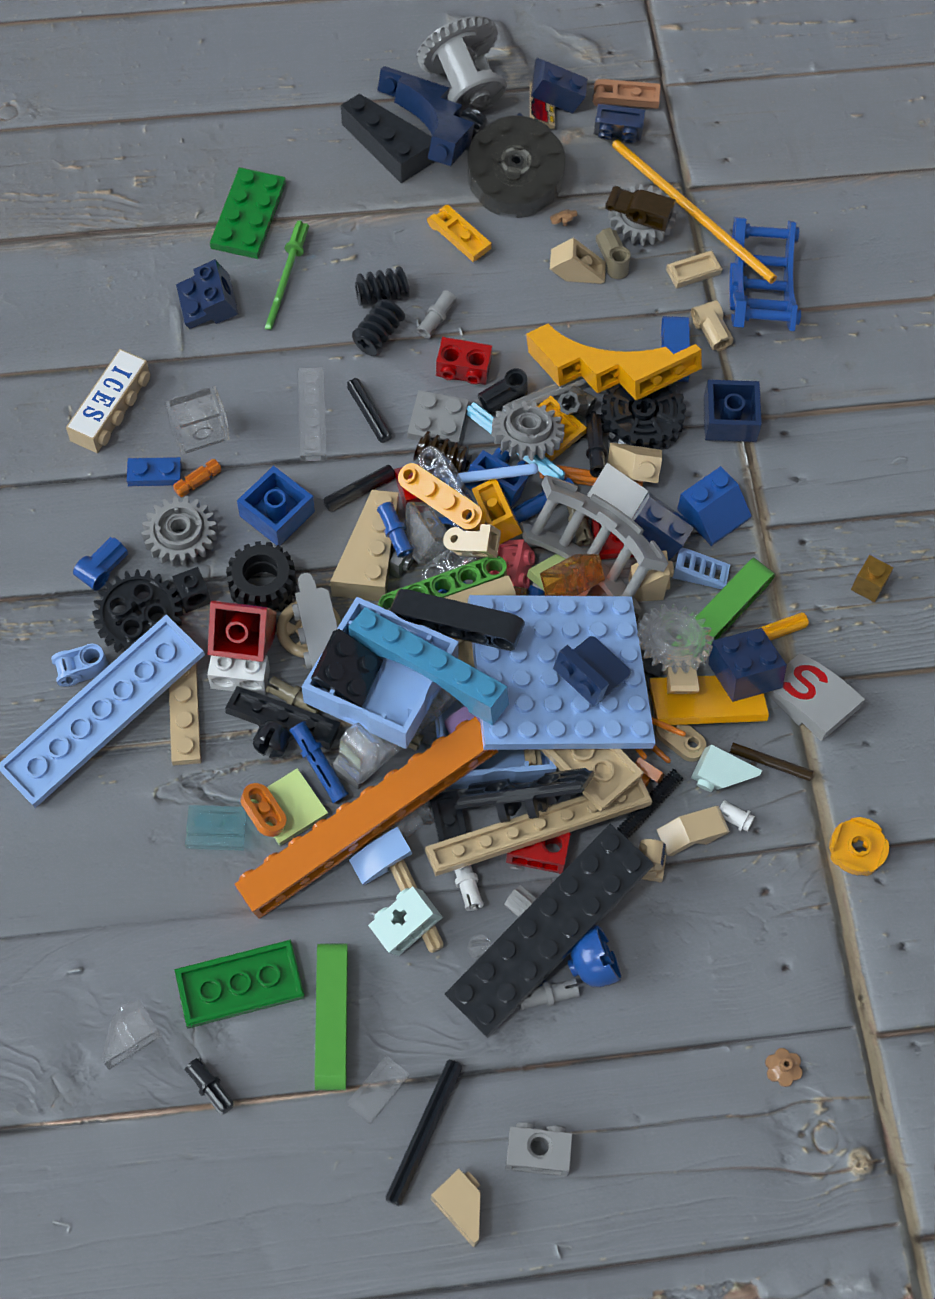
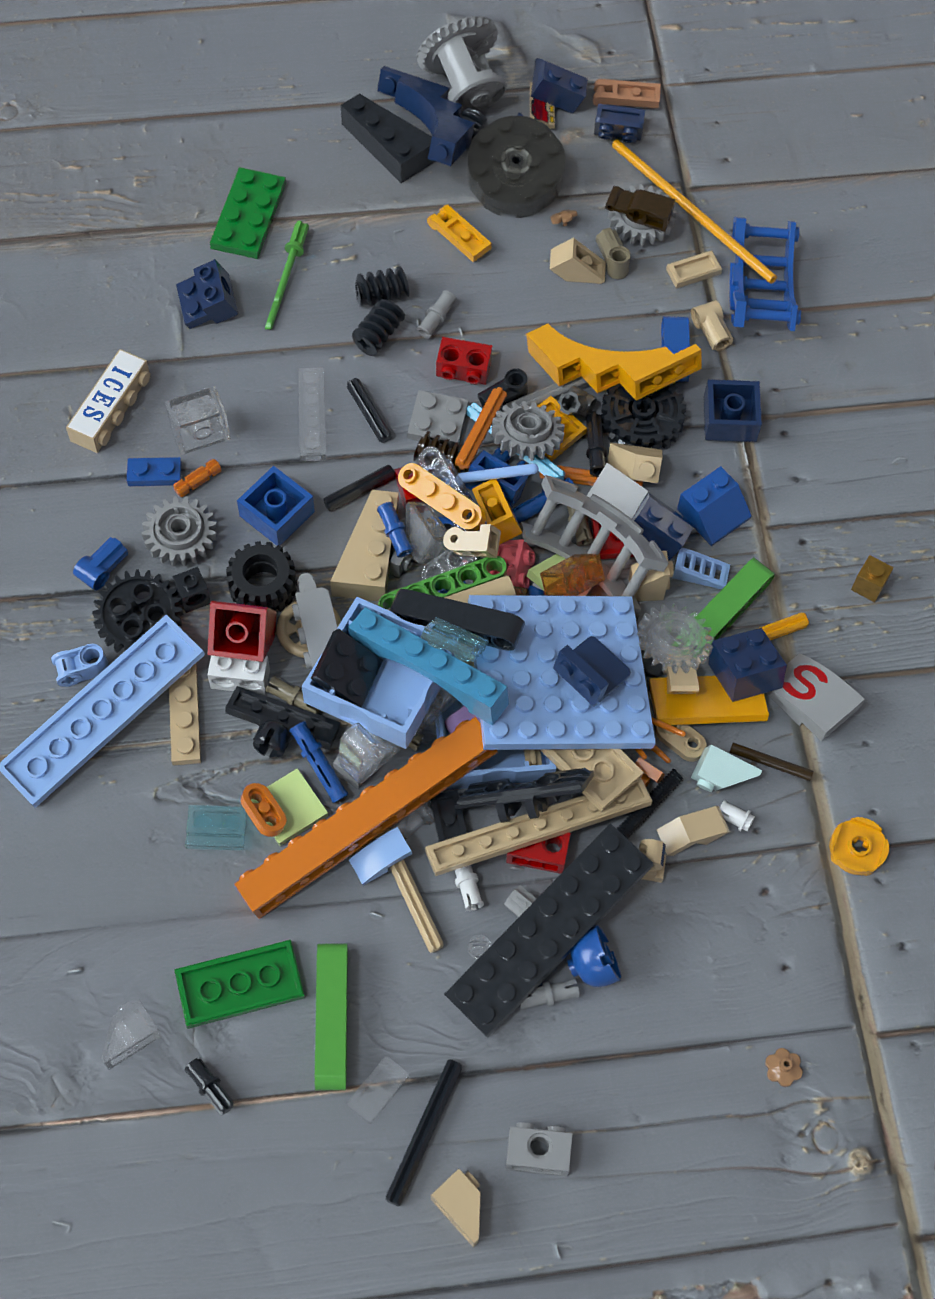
light aqua brick [368,886,443,956] -> none
none -> clear light blue plate [421,617,488,662]
none -> orange axle [455,387,507,470]

